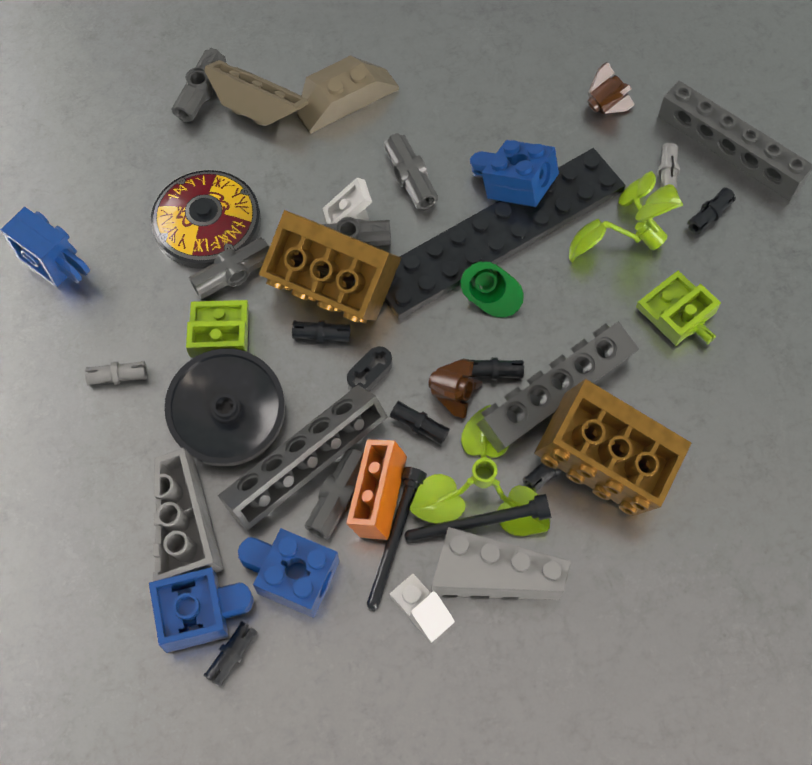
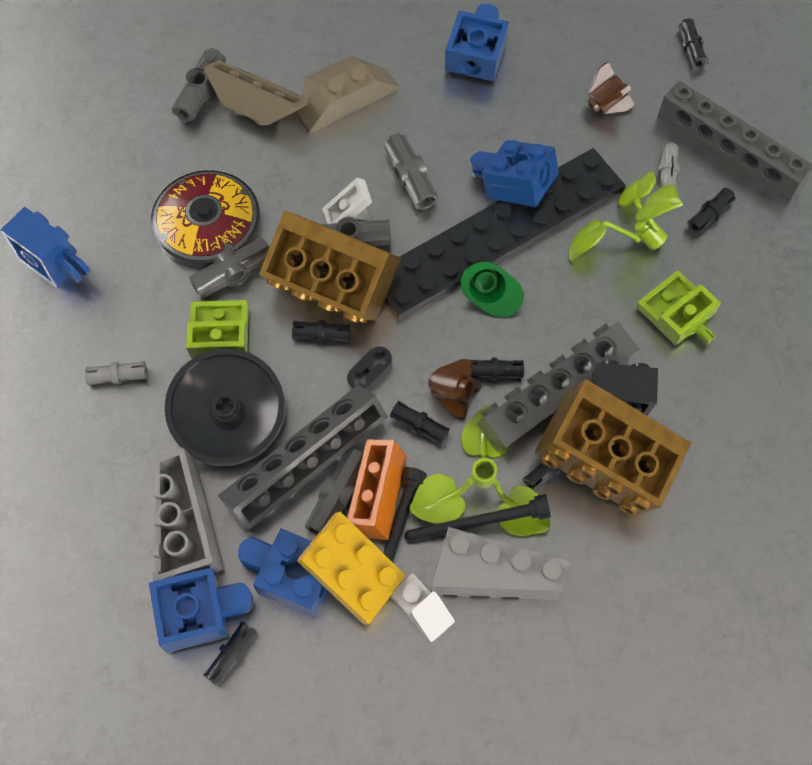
none -> yellow plate [296,512,406,624]
none -> blue brick [445,4,509,81]
none -> black brick [592,360,658,416]
none -> black pin [678,18,709,69]

